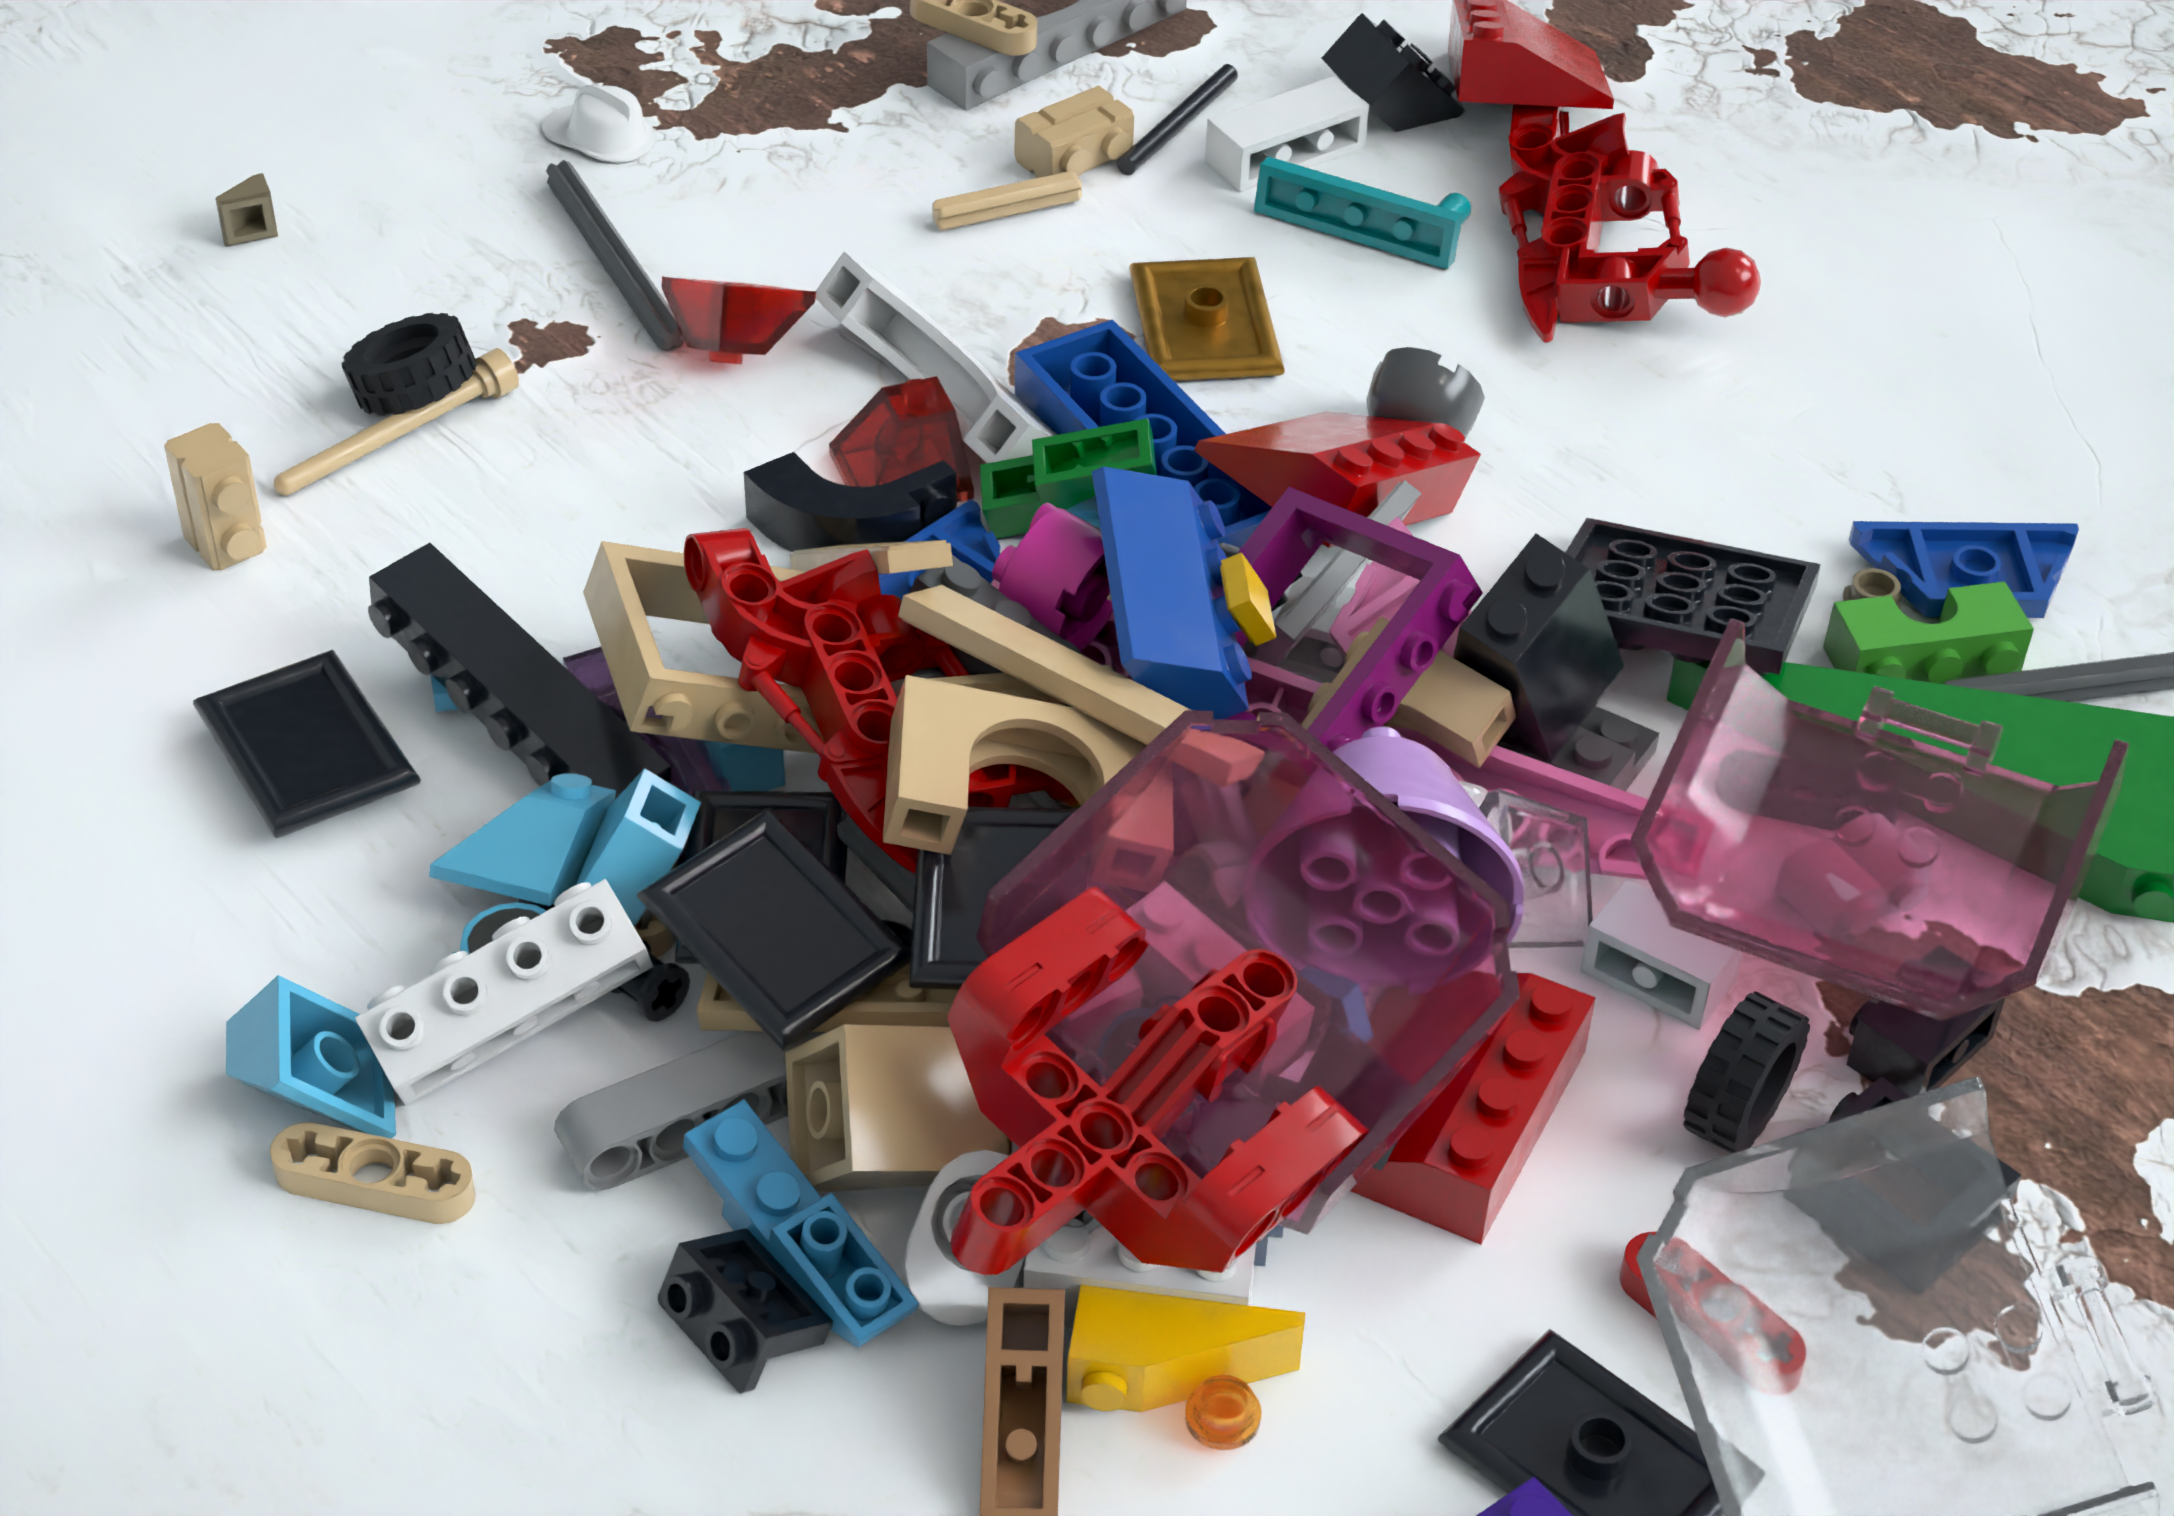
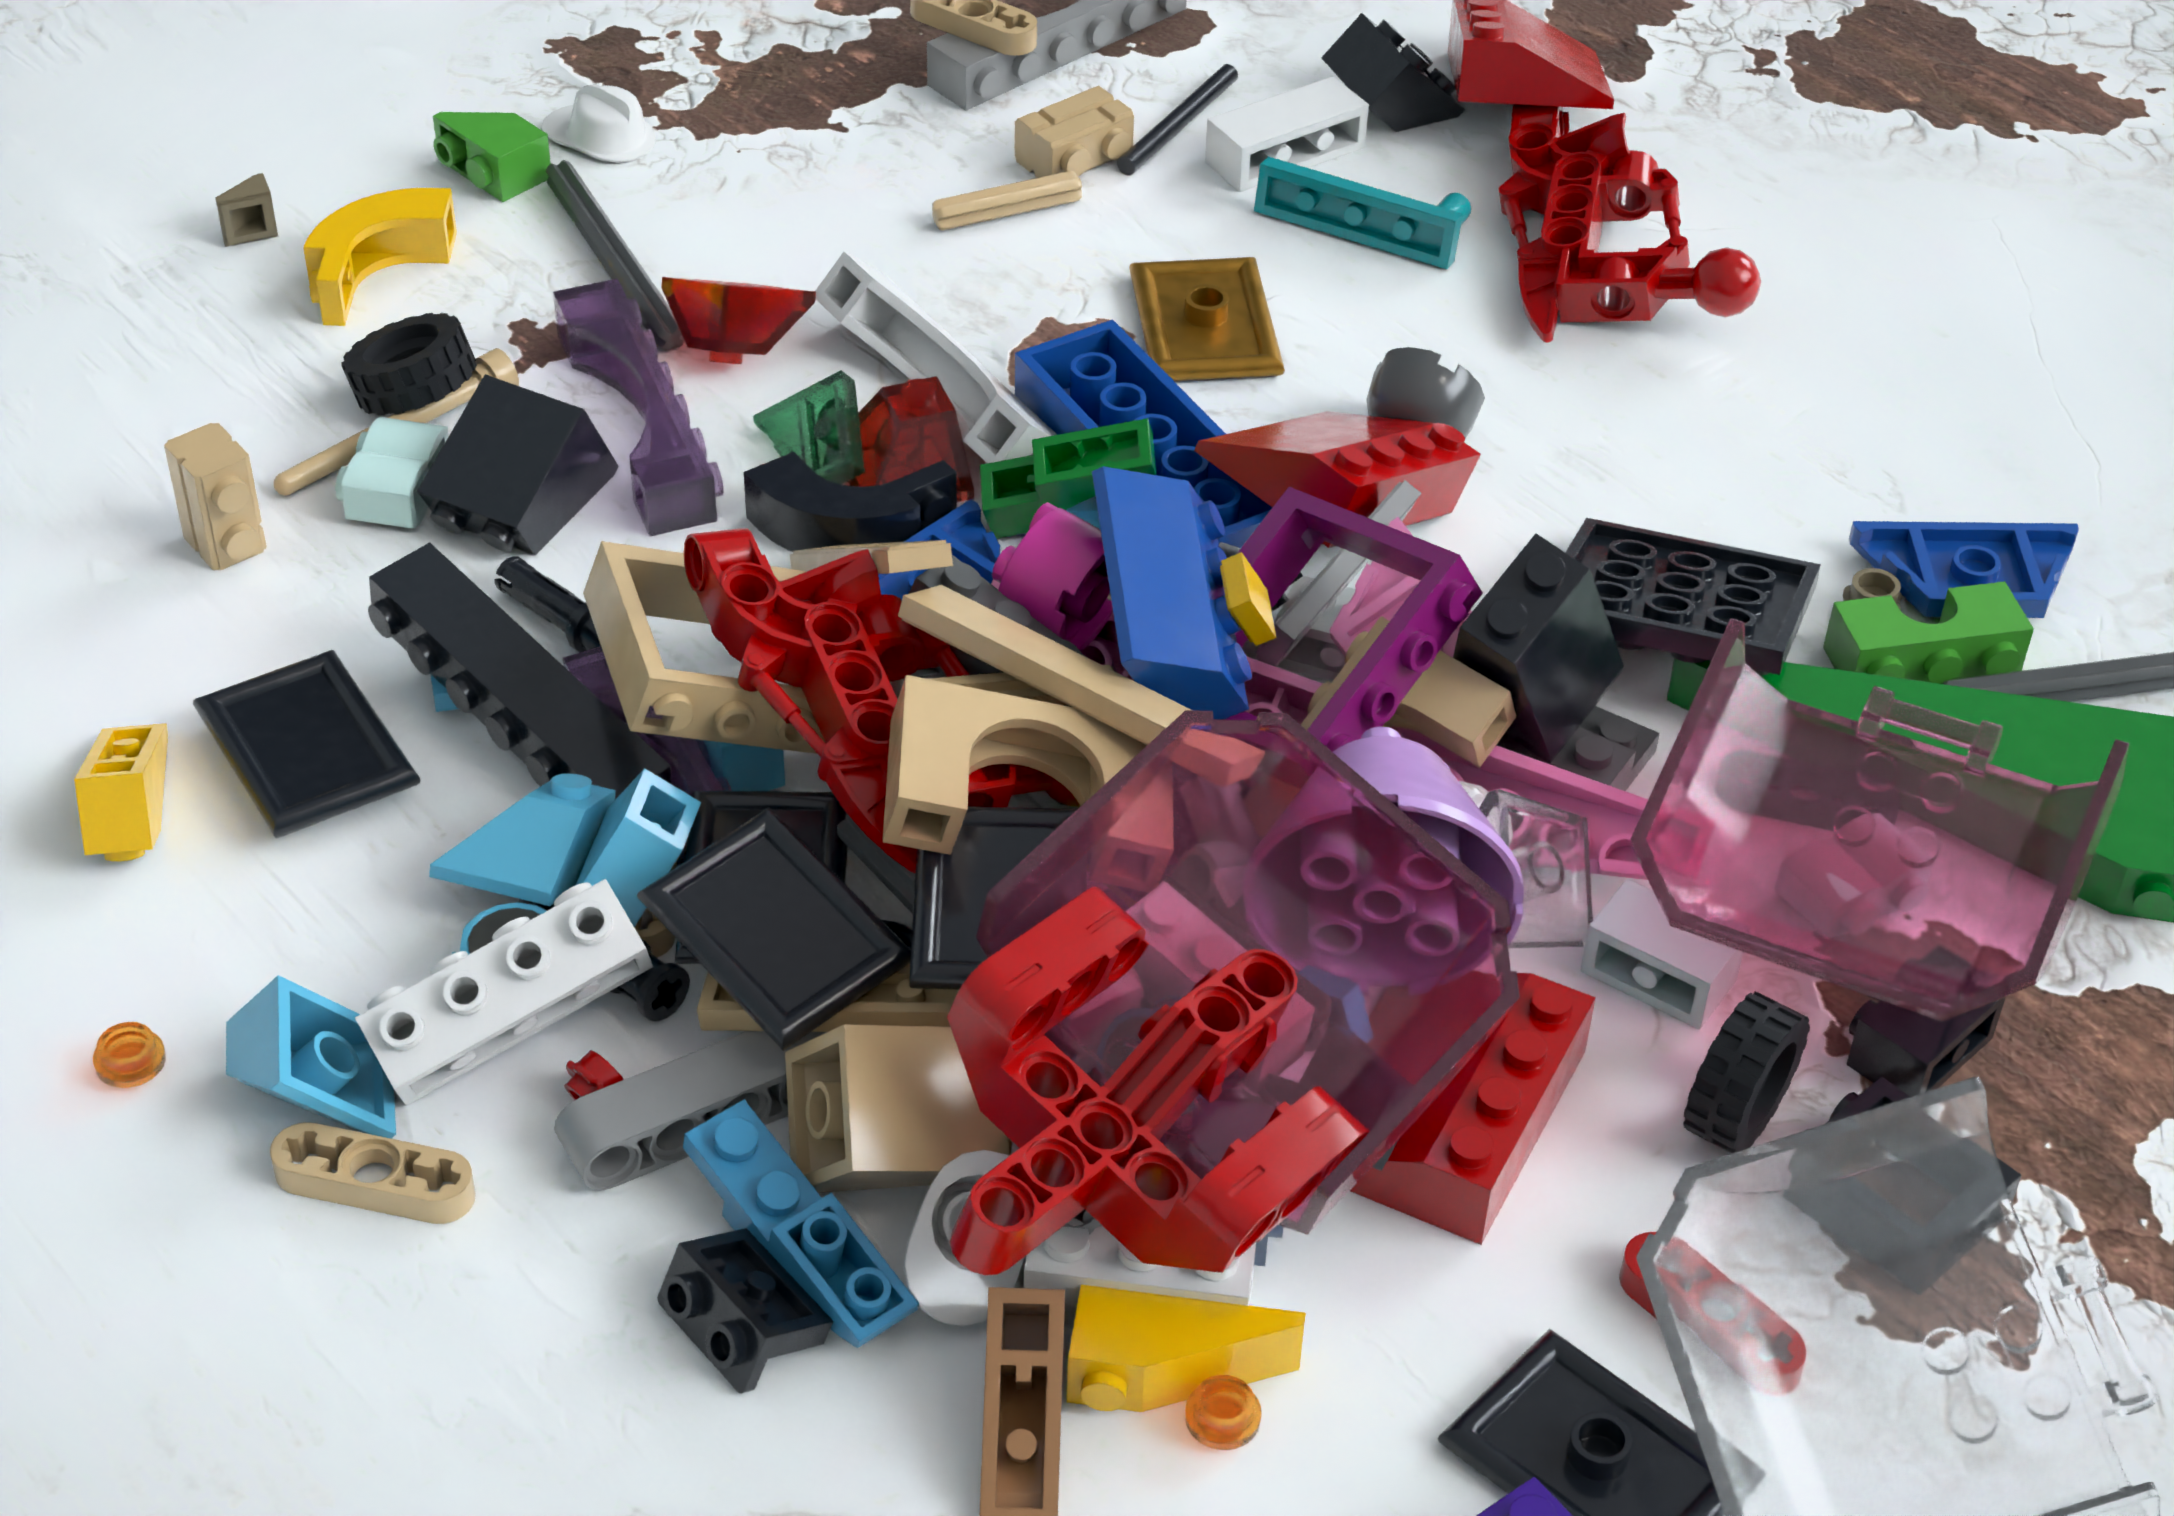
none -> yellow slope [74,723,168,861]
none -> clear orange plate [93,1022,166,1088]
none -> yellow arch [303,188,457,326]
none -> light aqua brick [335,417,449,529]
none -> black slope [417,374,619,555]
none -> bright green slope [433,112,551,202]
none -> black pin [494,556,610,673]
none -> clear purple arch [553,278,724,537]
none -> red plate [564,1050,624,1100]
none -> clear green wing [753,370,865,484]

